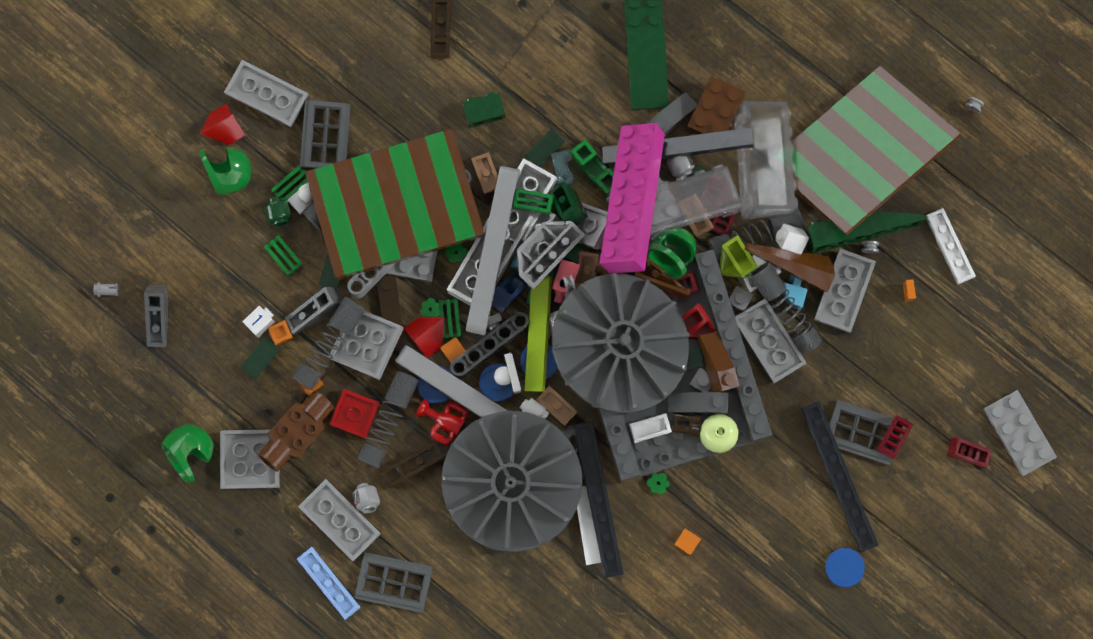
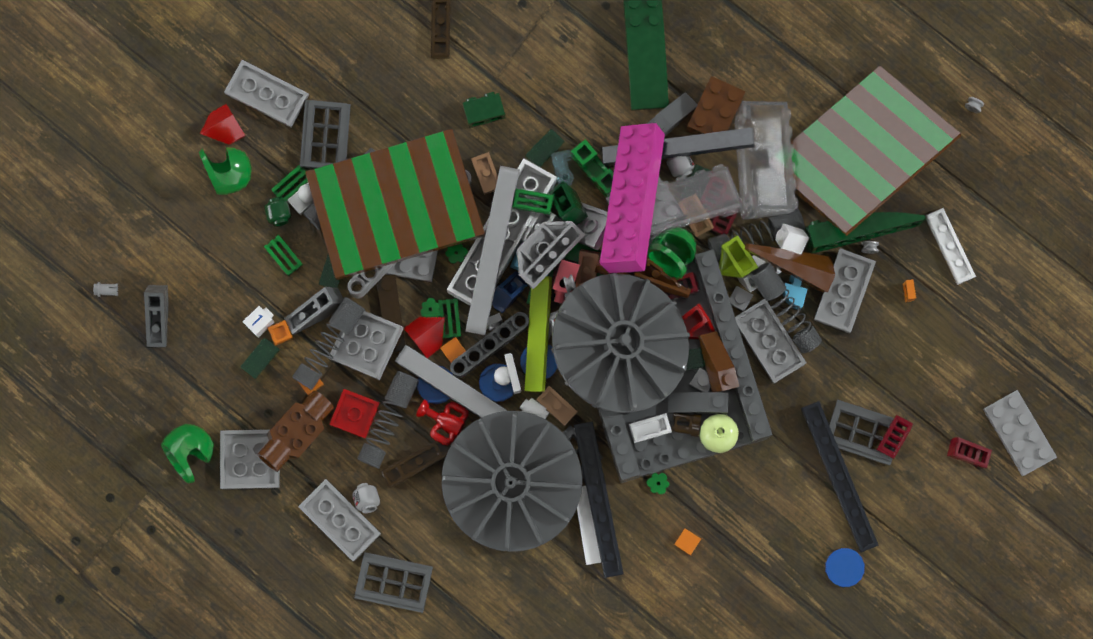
light blue tile [297,547,361,620] -> none

